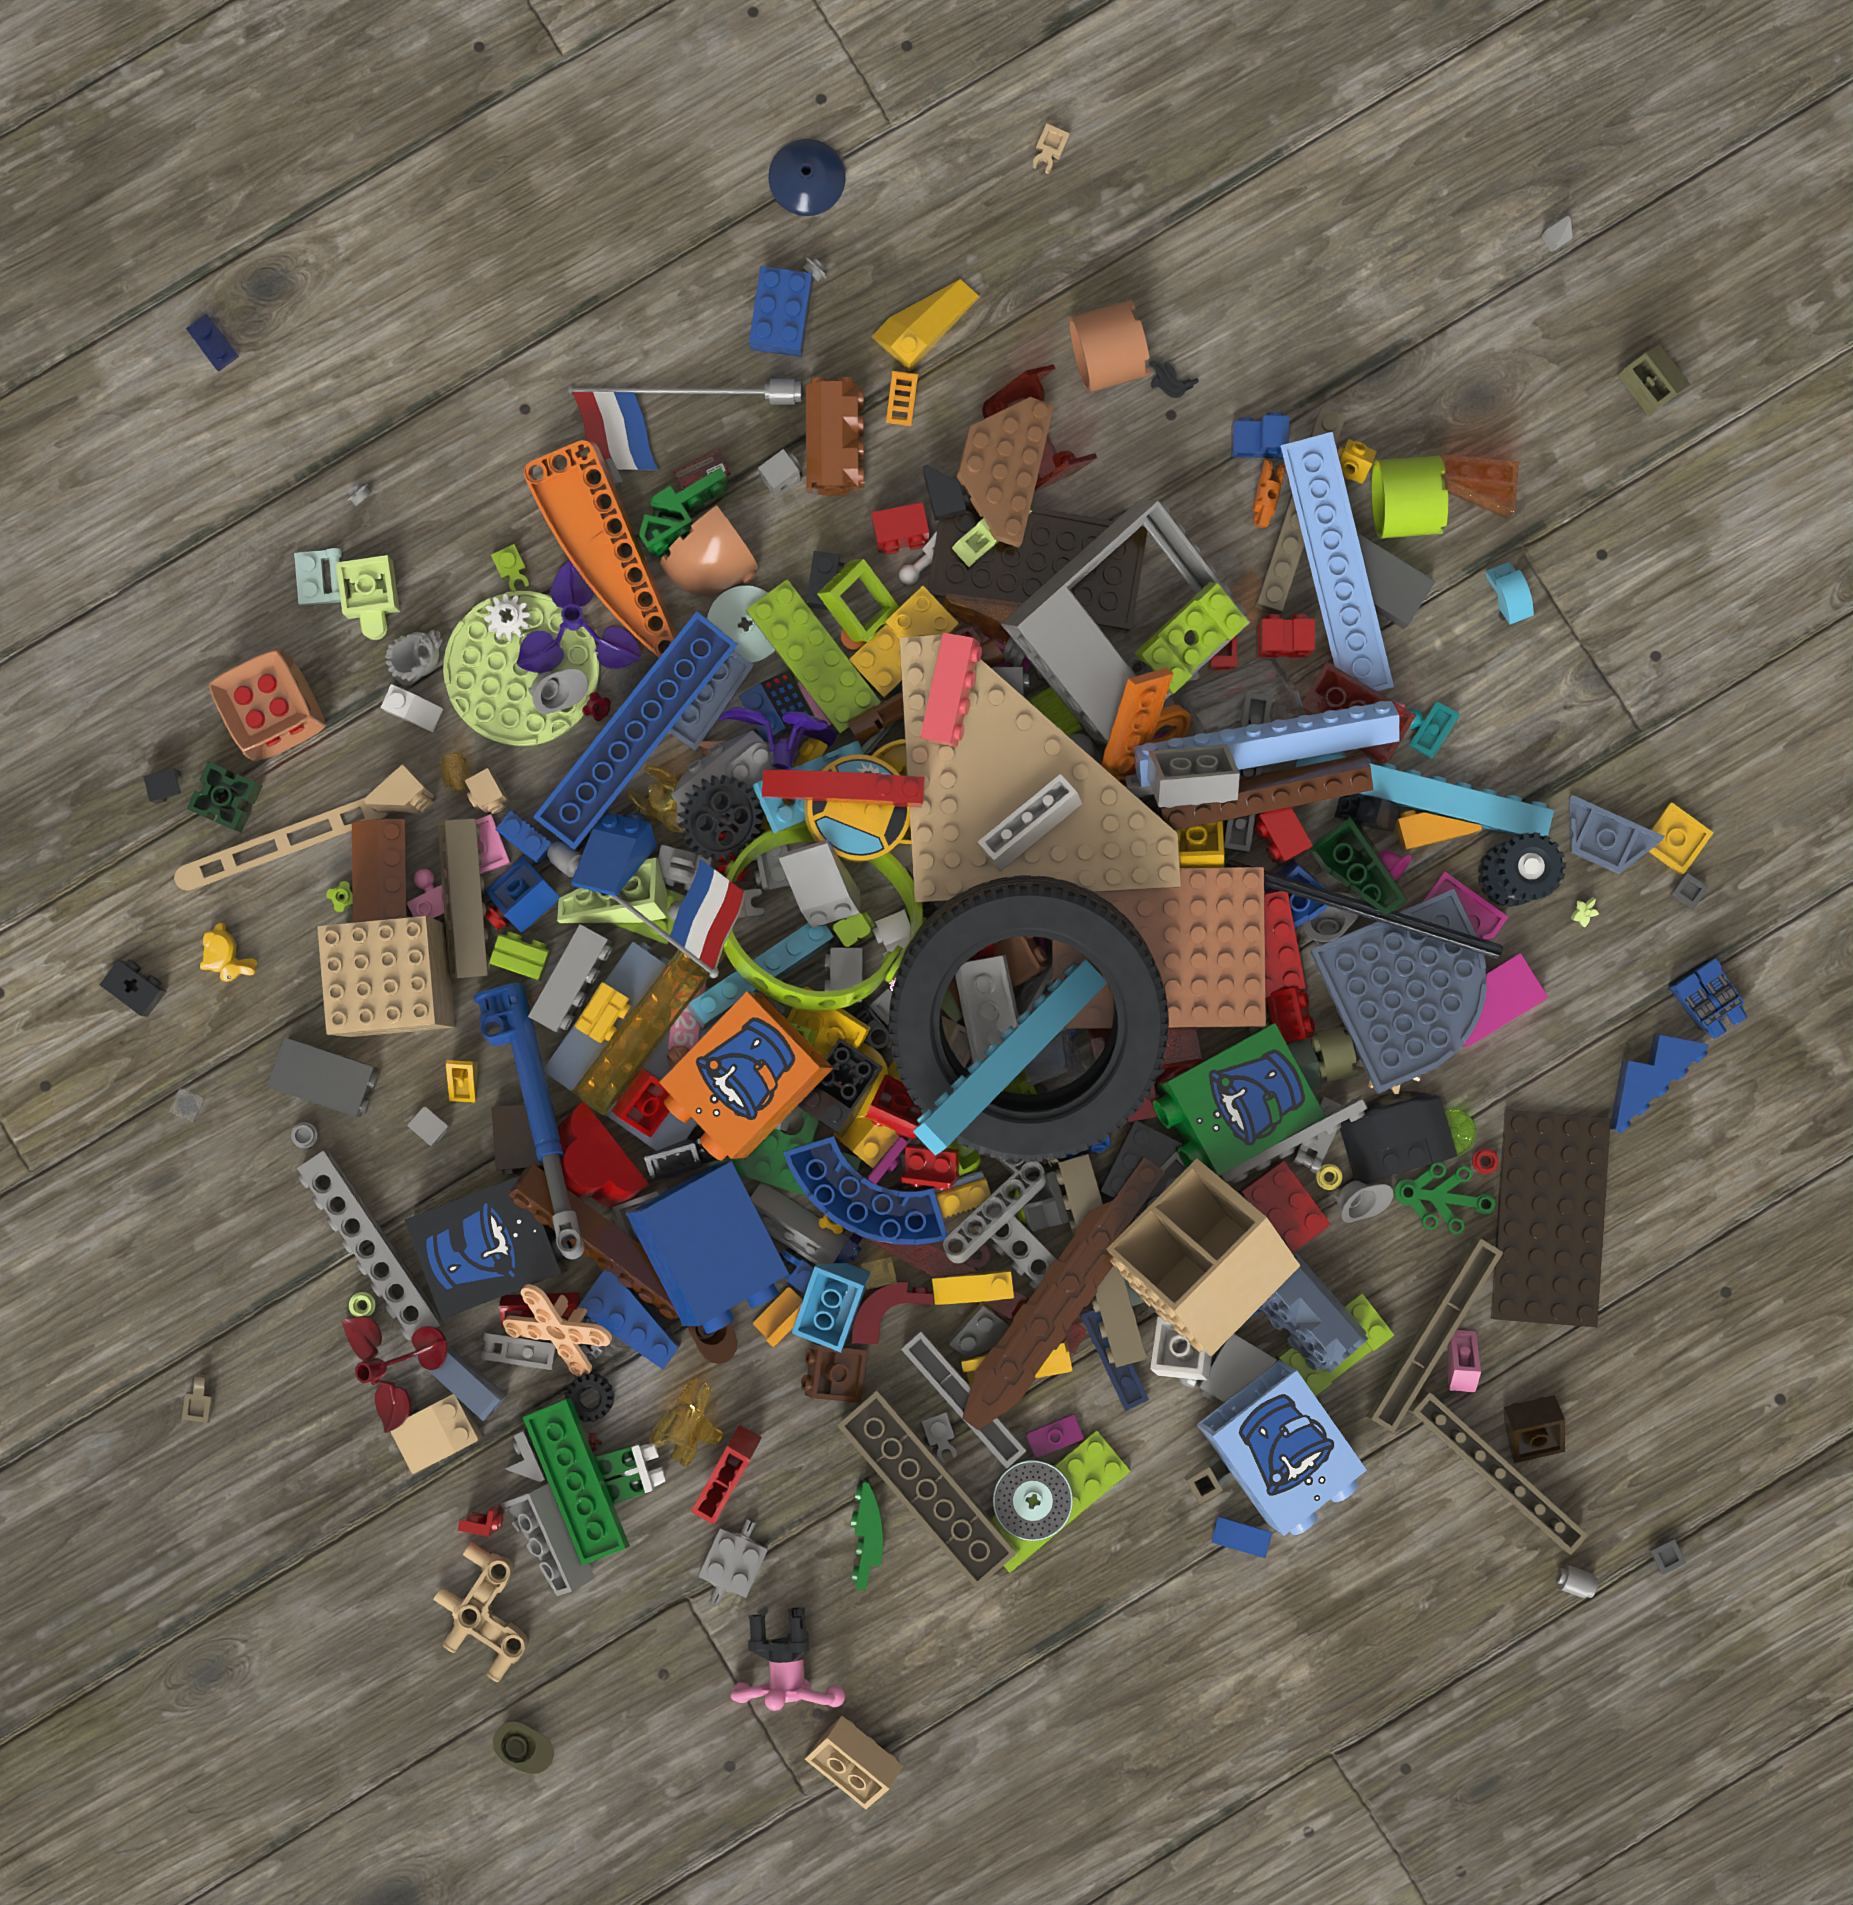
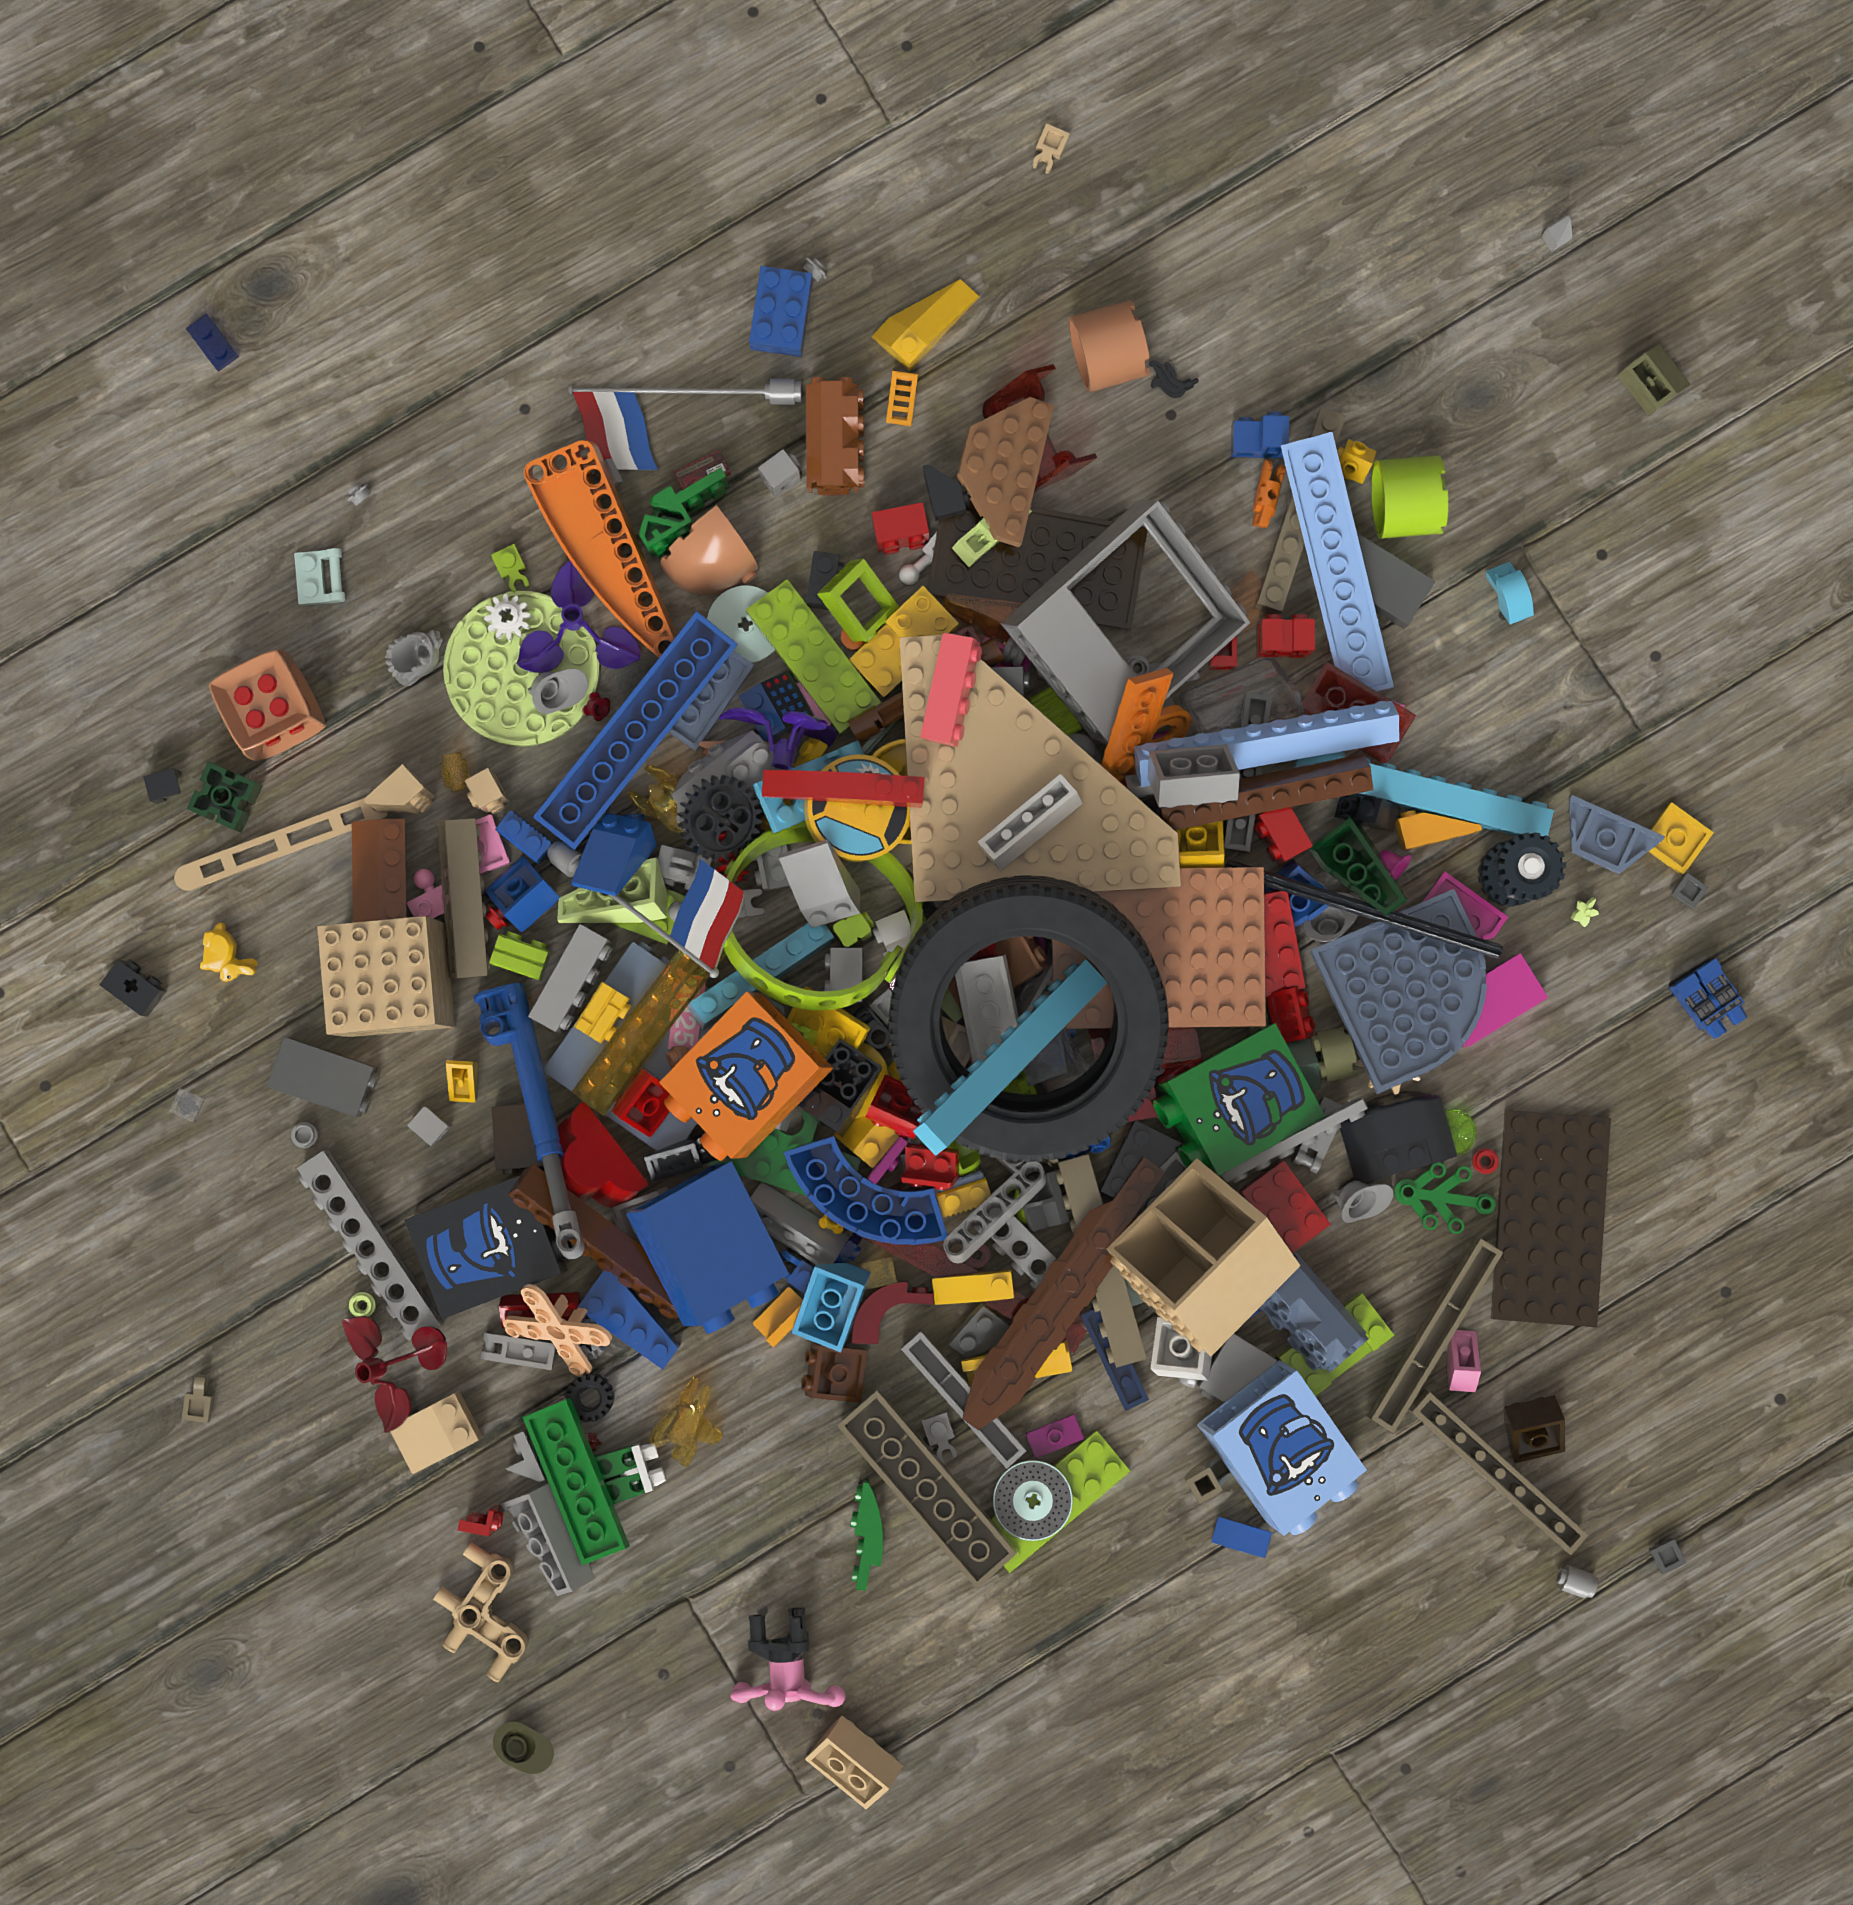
lime plate [326,881,353,912] -> none
yellowish green brick [336,555,400,640] -> none
white slope [380,684,444,732] -> none
sand blue slope [414,1345,507,1421] -> none
reddish brown piece [689,1323,738,1364] -> none
red brick [691,1425,762,1525] -> none
light grey plate [698,1518,768,1606] -> none
dark blue dish [768,139,845,216] -> none
lime piece [1134,582,1249,694] -> none
light yellow plate [1316,1164,1342,1190] -> none
teal plate [1402,701,1460,760] -> none
clear orange wedge [1440,454,1519,519] -> none
blue slope [1610,1035,1709,1133] -> none

